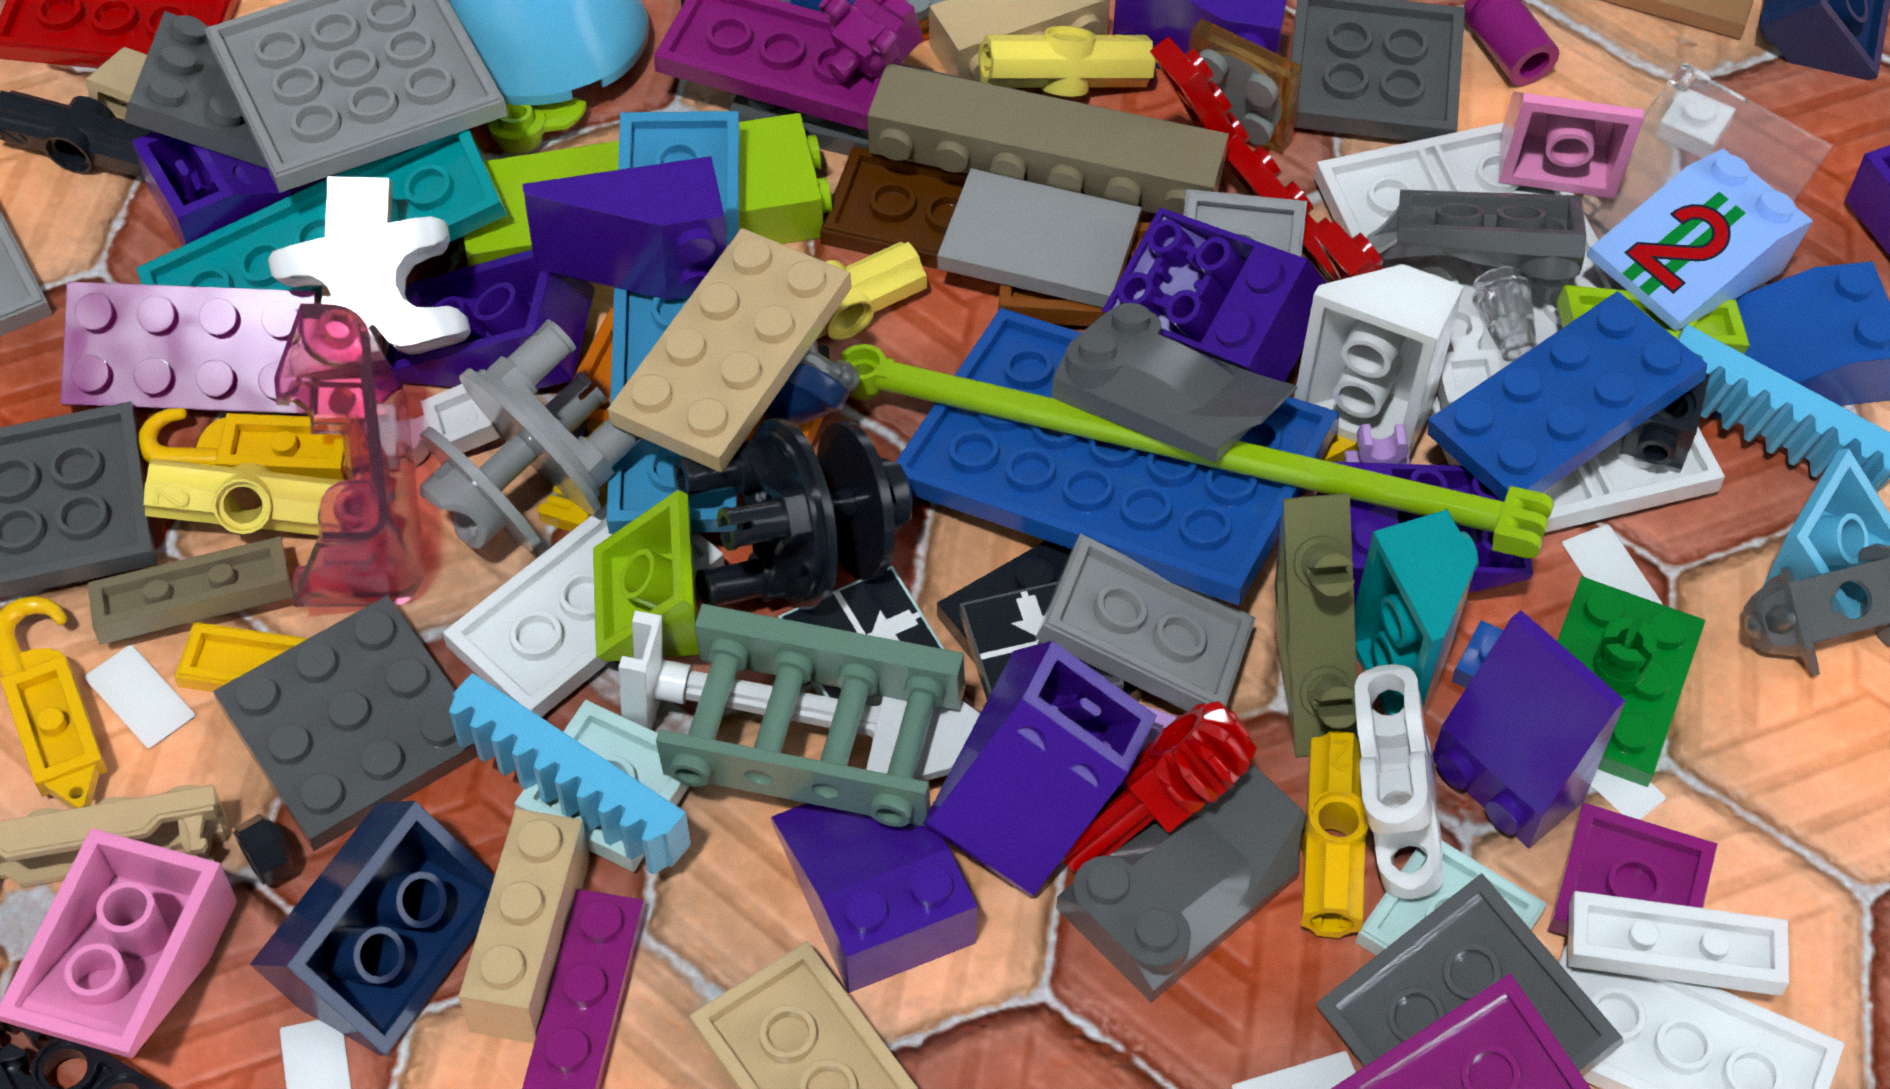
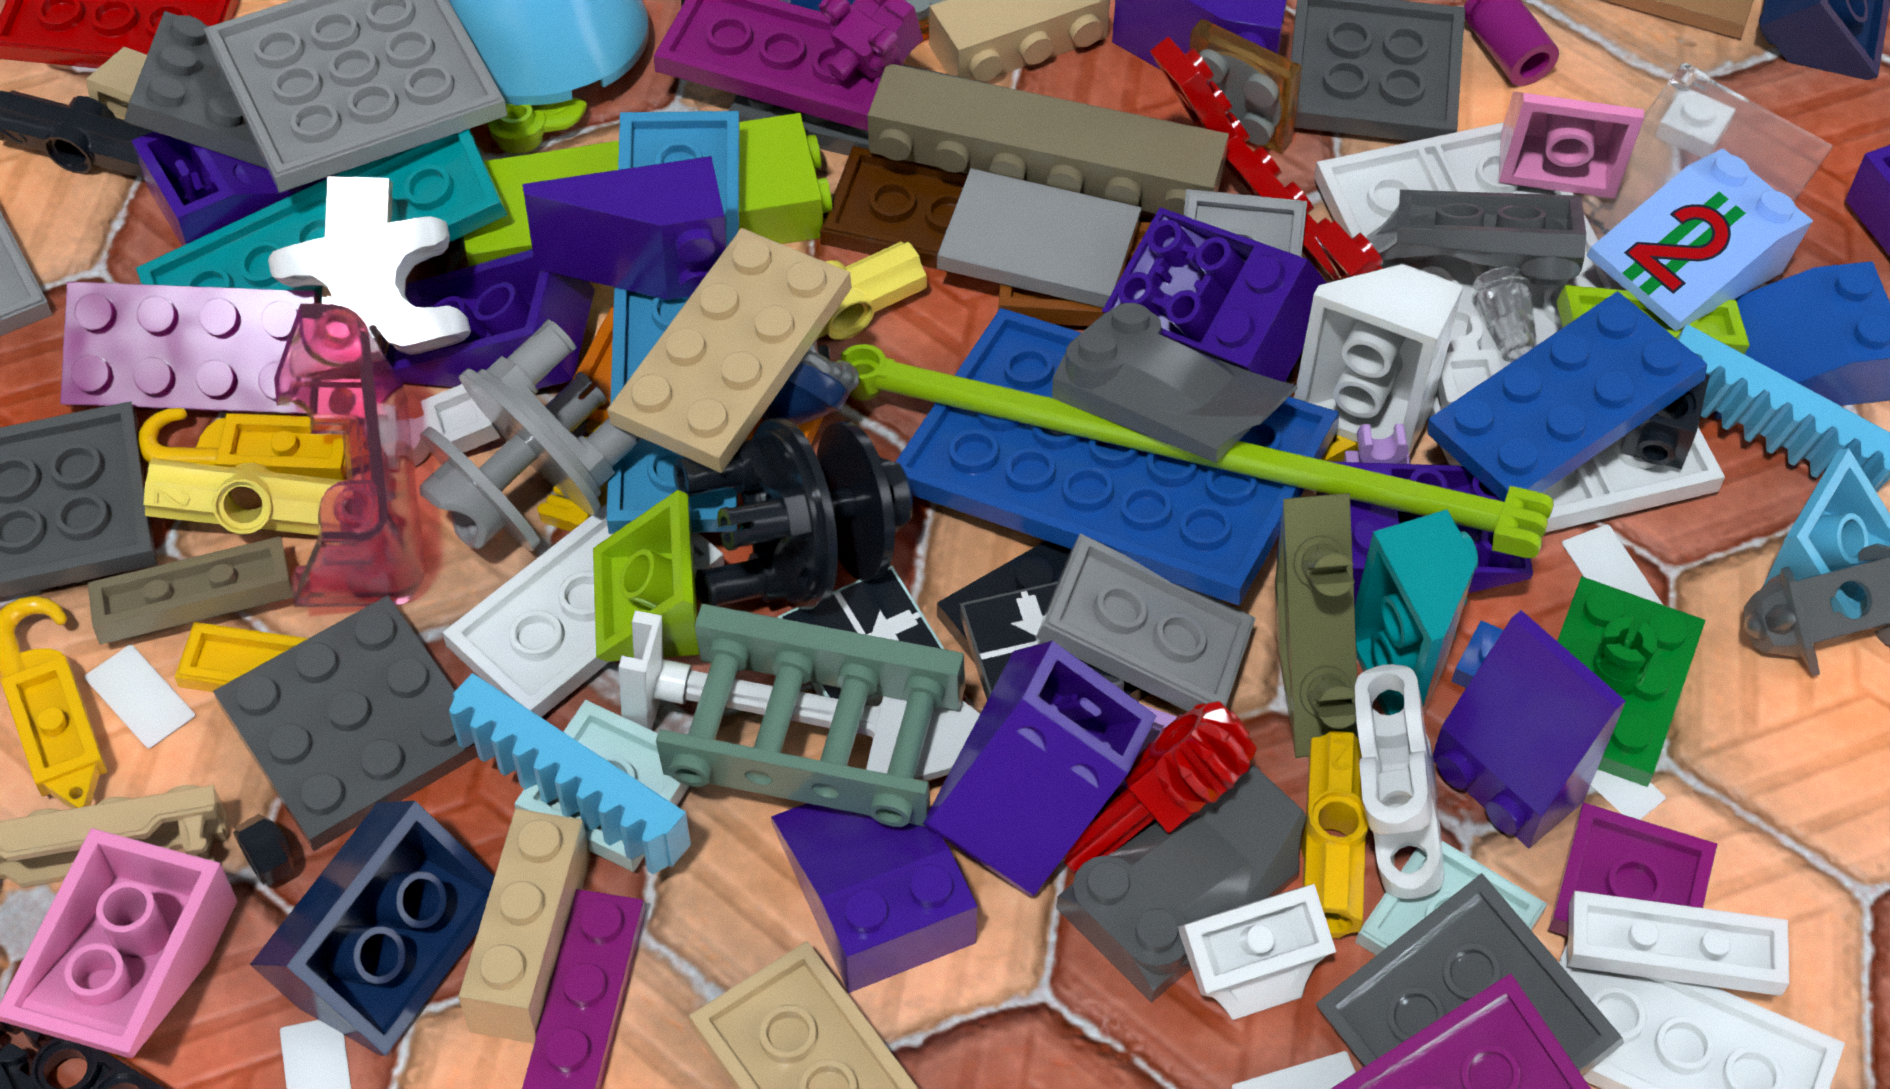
light yellow piece [978,26,1156,97] -> none
none -> white slope [1177,884,1336,1020]

